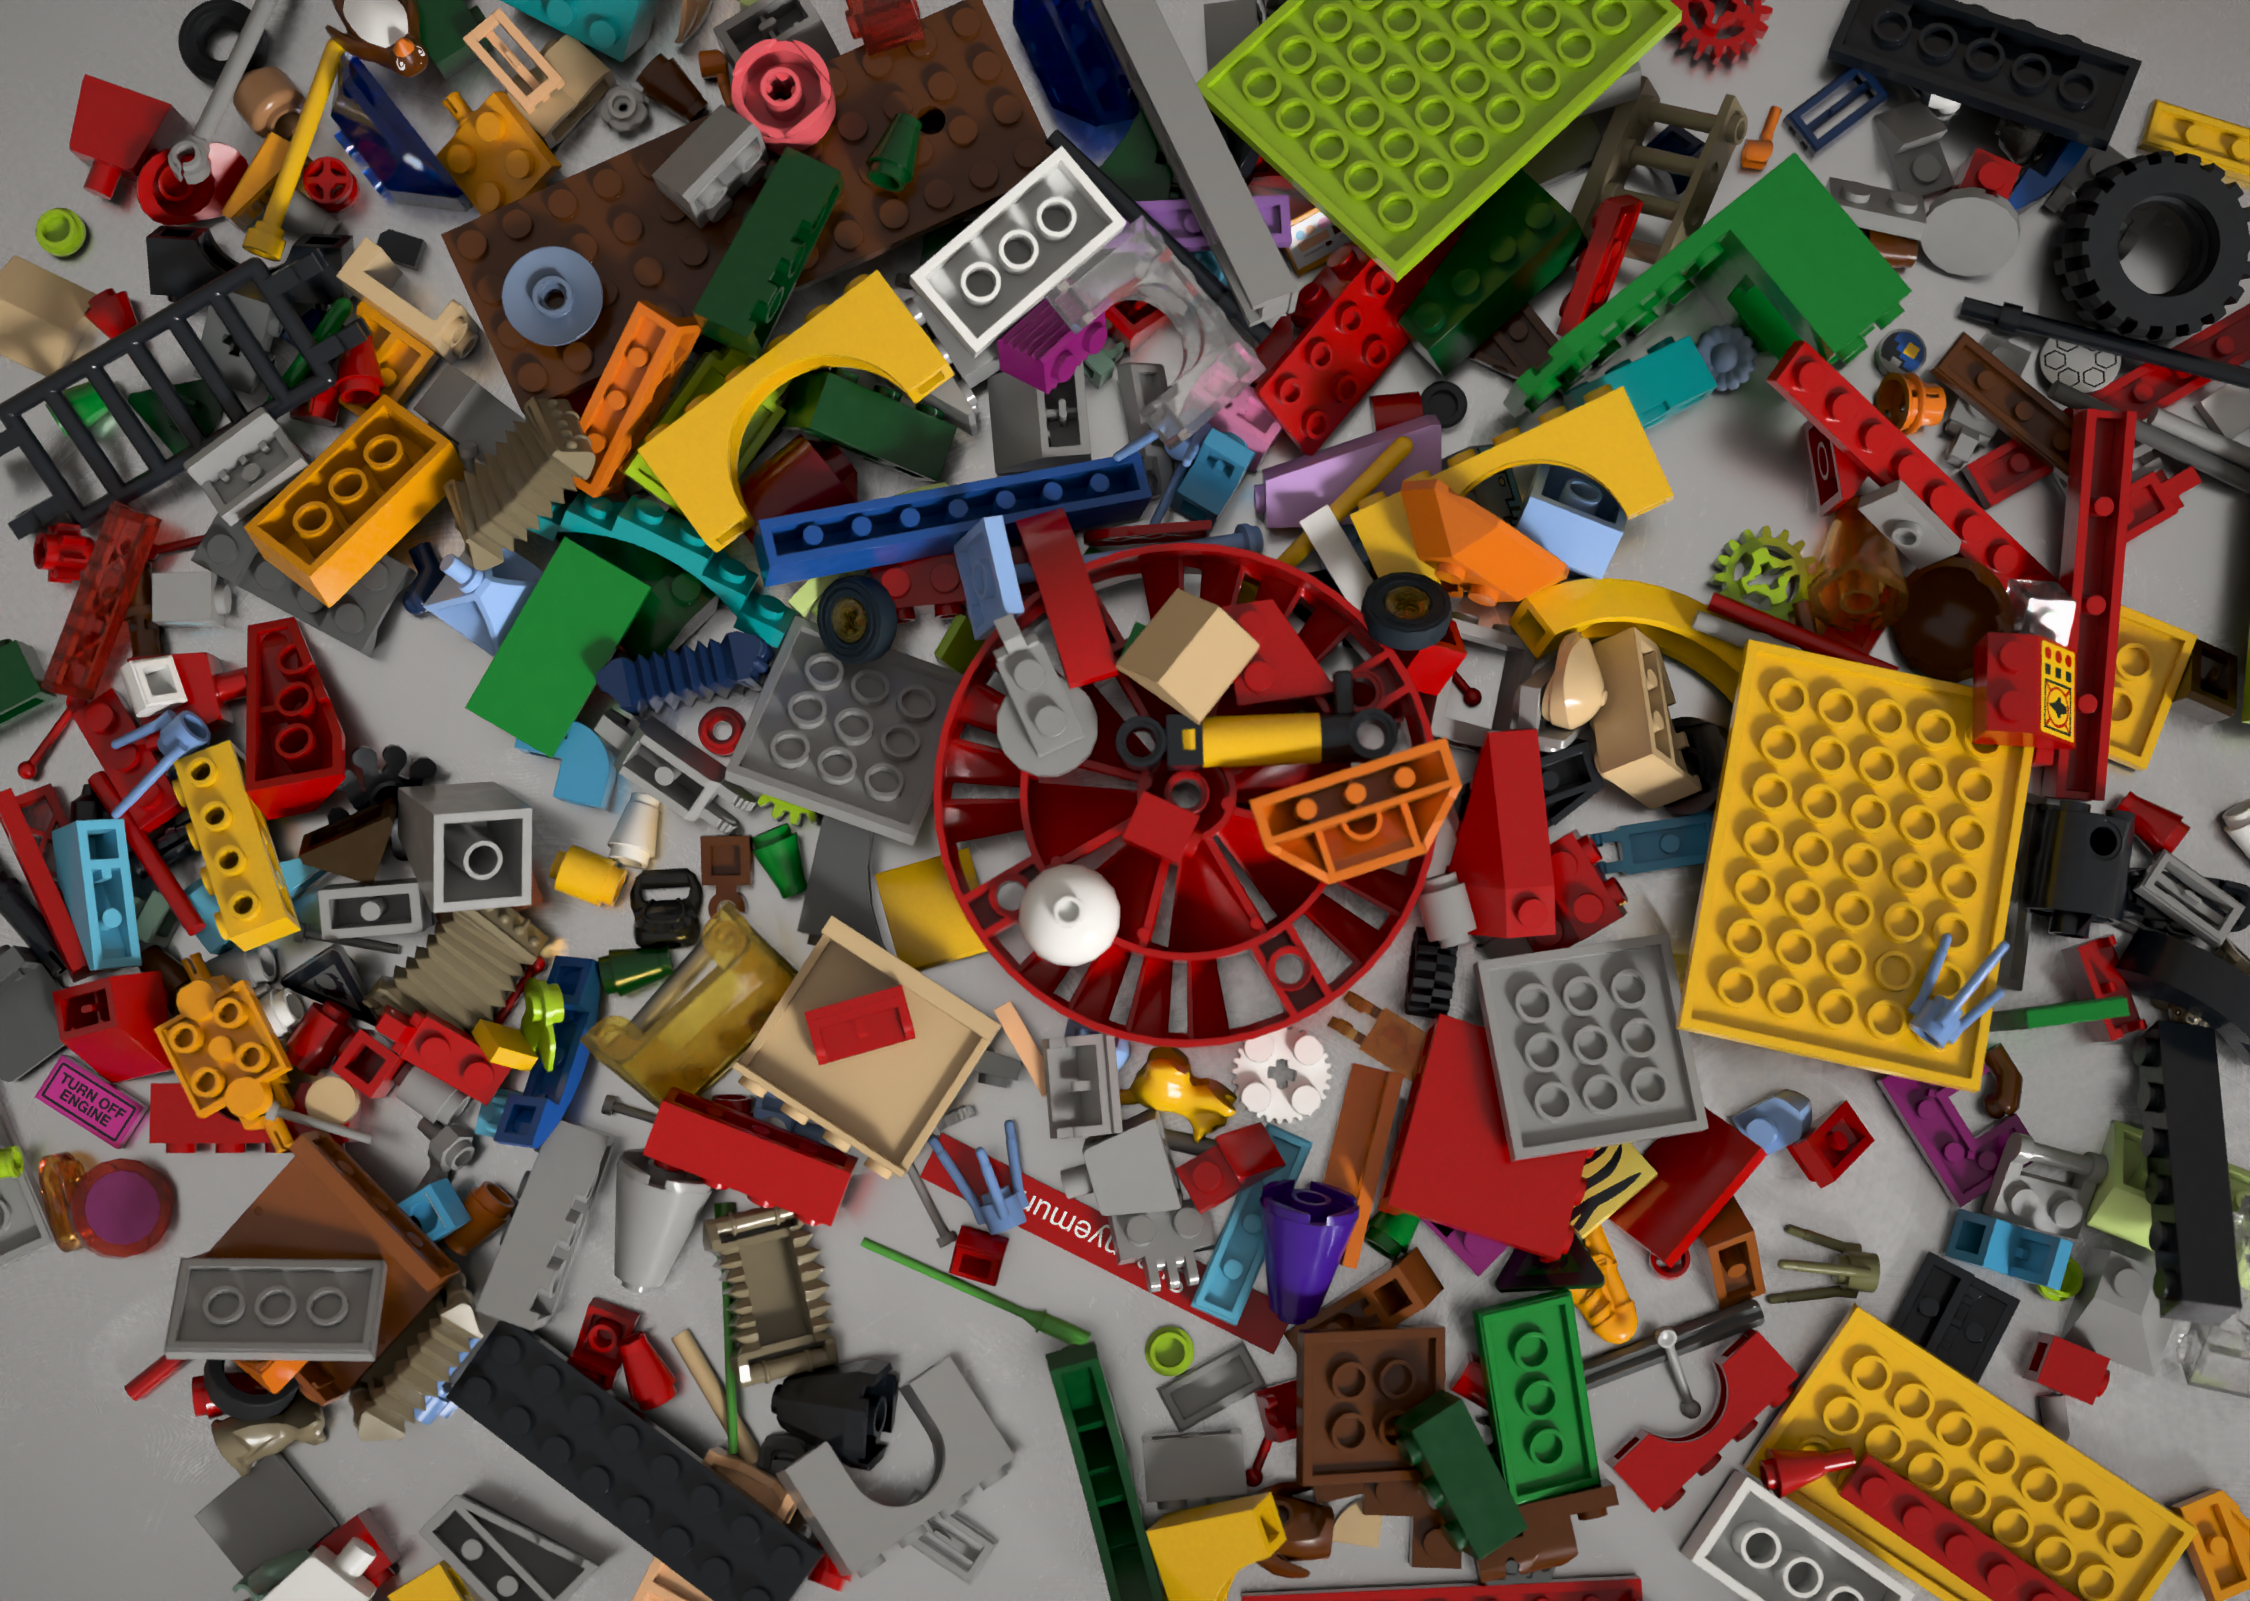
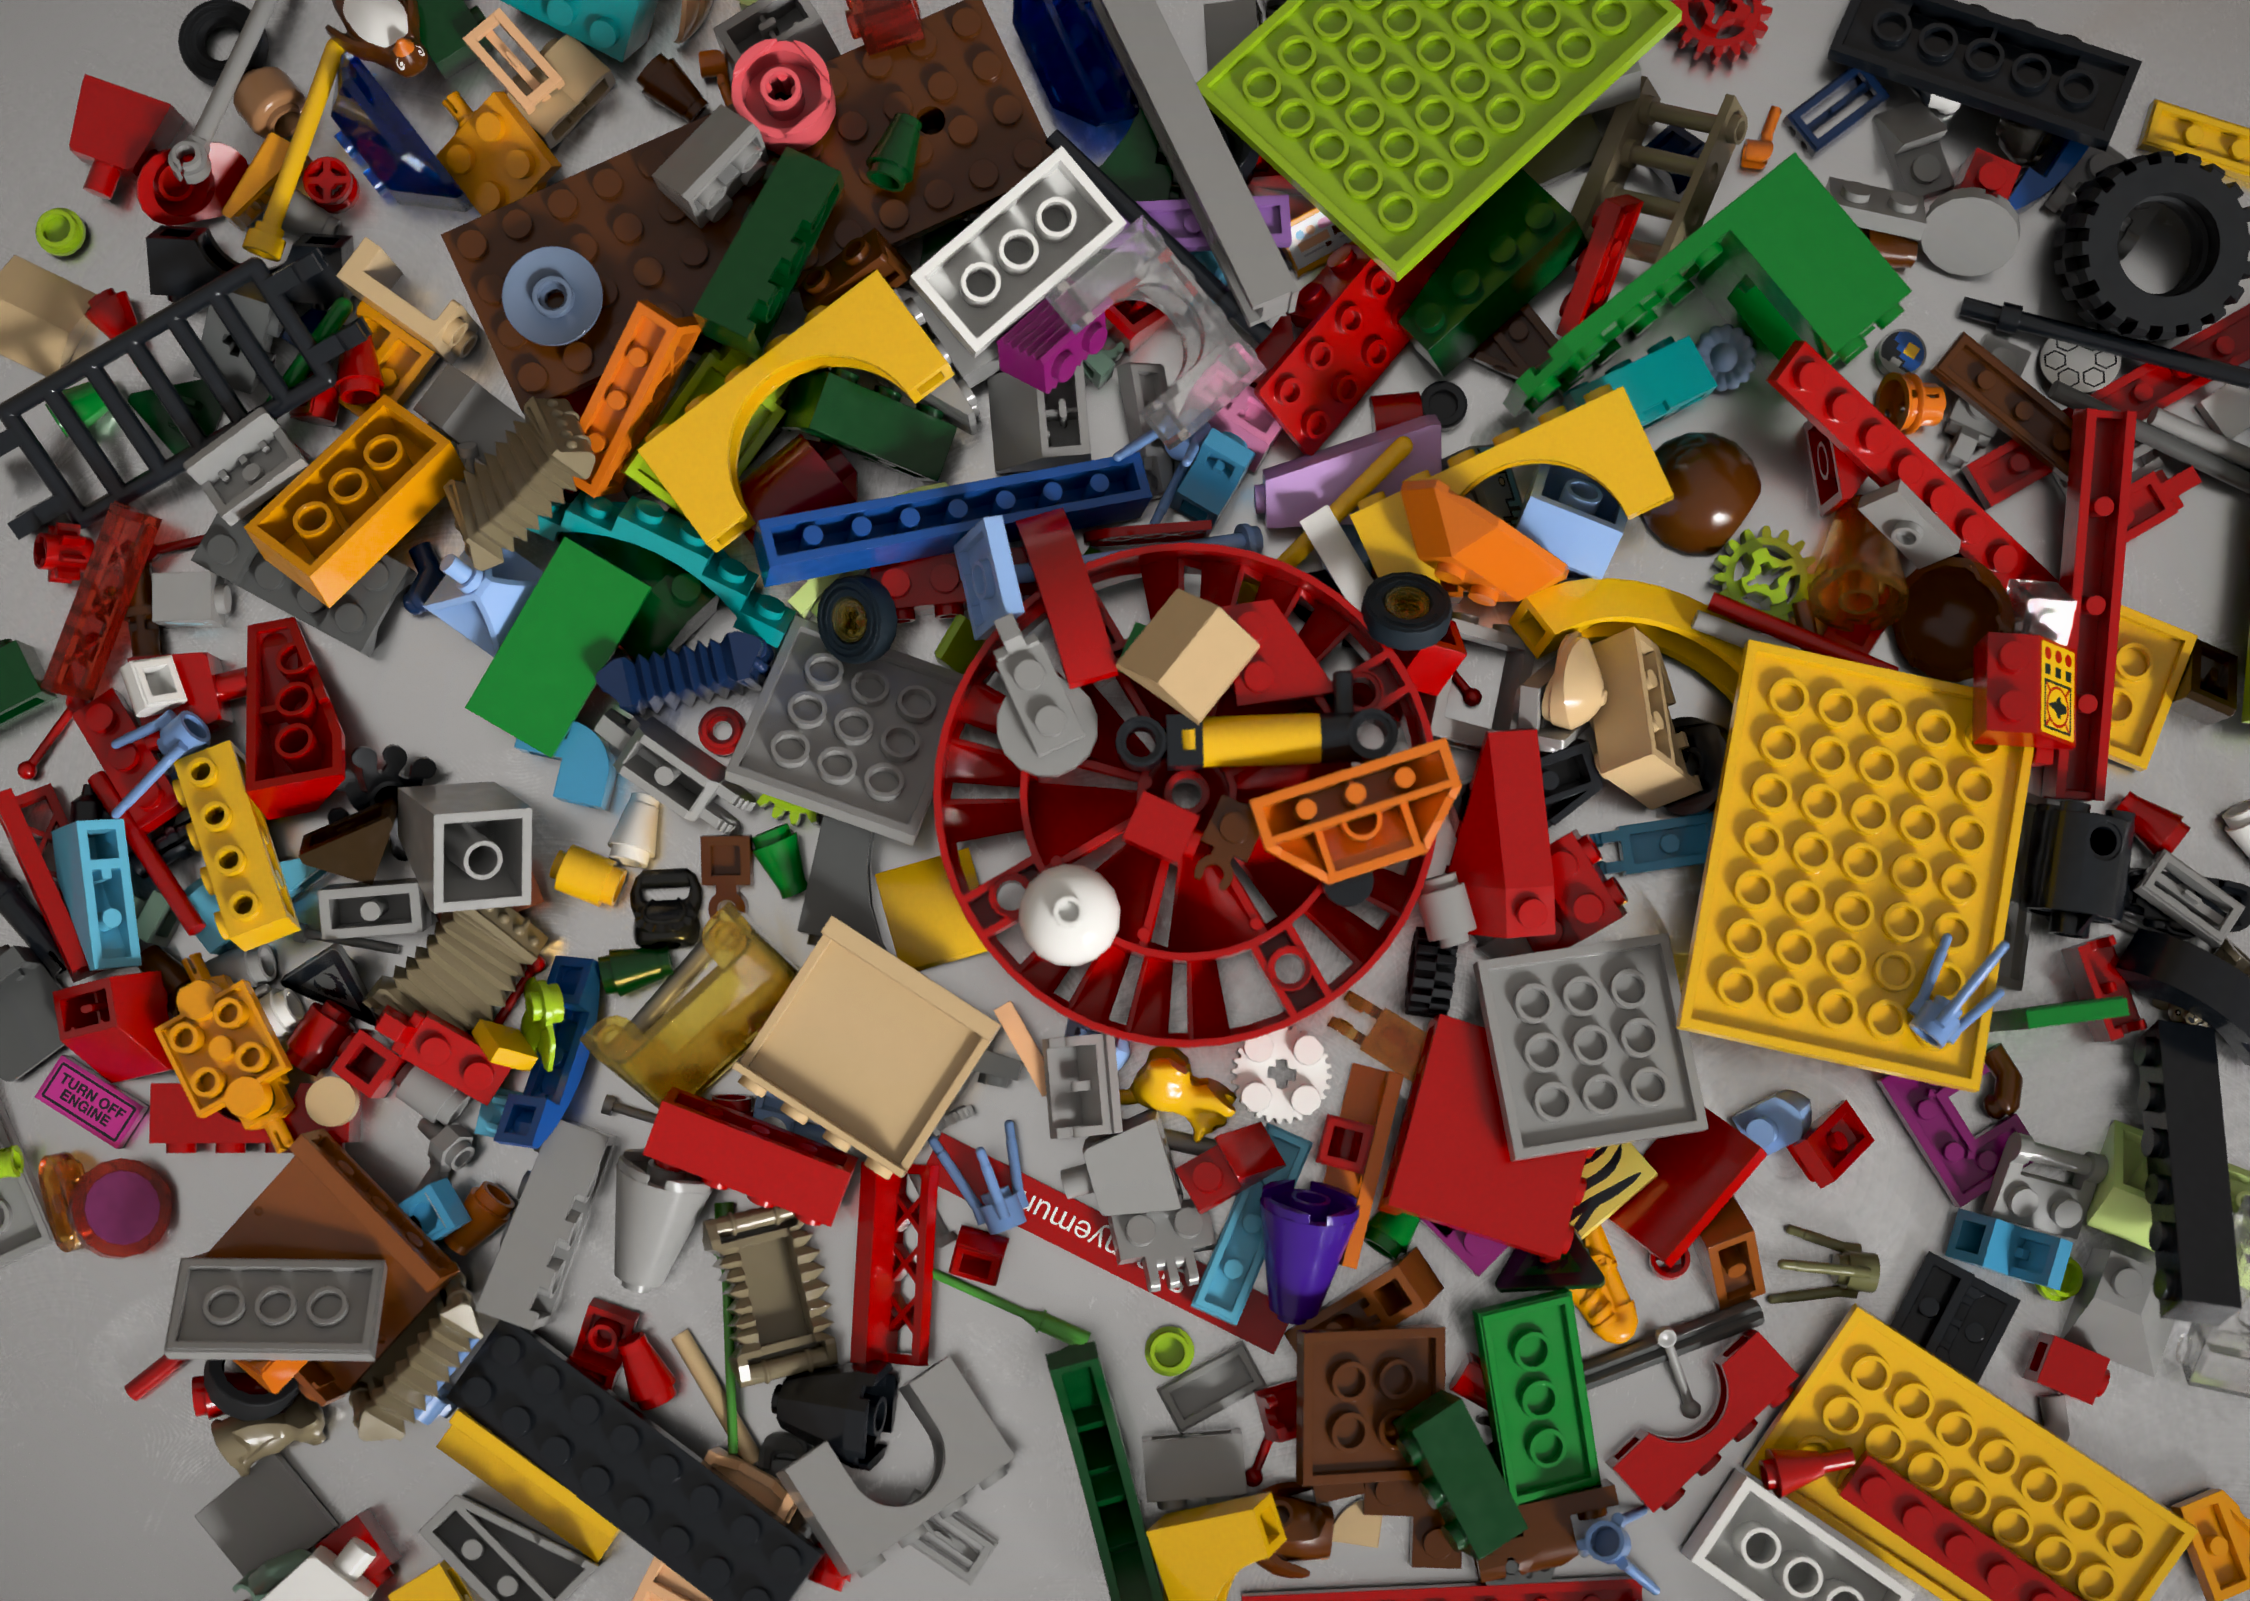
light grey piece [265,1100,373,1144] -> none
black piece [377,229,427,271] -> none
white plate [600,86,647,132] -> none
red hinge [804,985,916,1065] -> none
none -> yellow fence [436,1408,621,1563]
none -> reddish brown bracket [798,228,913,313]
none -> red fence [850,1162,939,1366]
none -> reddish brown plate [1194,794,1260,891]
none -> red brick [1315,1114,1376,1175]
none -> black tile [1321,871,1374,907]
none -> medium blue plant [1576,1506,1660,1595]
none -> reddish brown cylinder [1643,432,1761,554]

